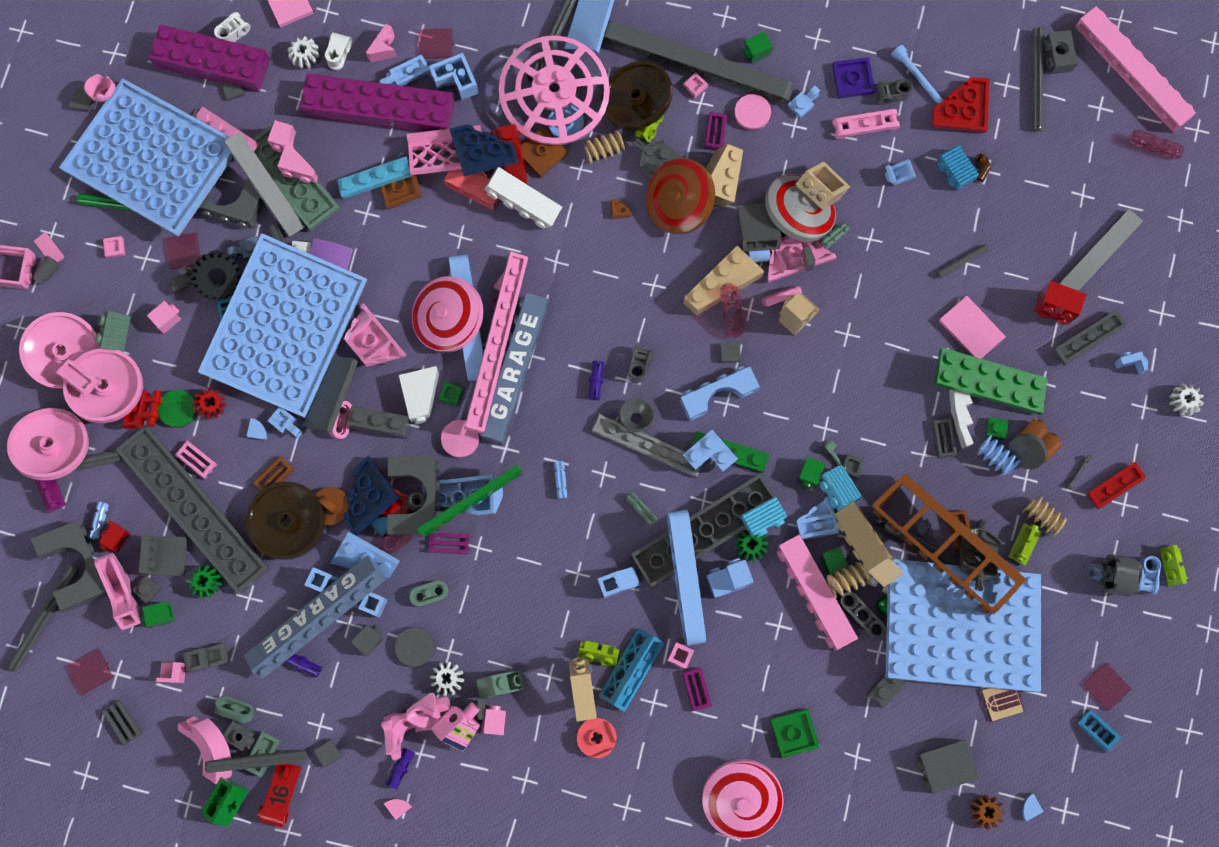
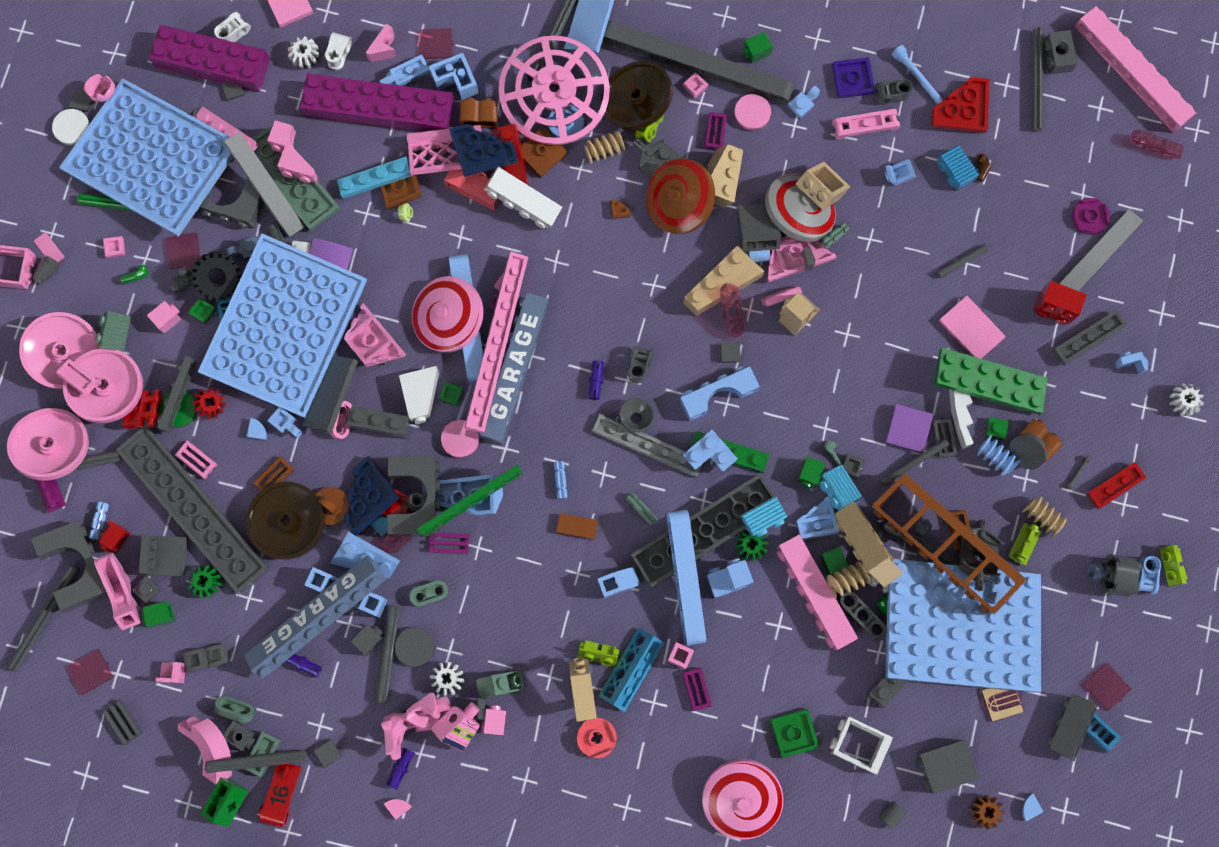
none -> white tile [52,109,90,146]
none -> green arm [120,265,149,284]
none -> dark grey plate [157,356,197,433]
none -> green plate [189,298,216,325]
none -> dark grey axle [375,605,400,704]
none -> yellowish green plate [398,203,413,222]
none -> dark orange brick [460,98,498,128]
none -> dark orange tile [556,513,598,540]
none -> white window [829,716,893,775]
none -> dark grey piece [878,800,907,830]
none -> dark grey bar [880,439,949,486]
none -> medium lavender slope [885,404,933,452]
none -> dark grey brick [1048,693,1097,762]
none -> magenta tile [1071,198,1110,235]

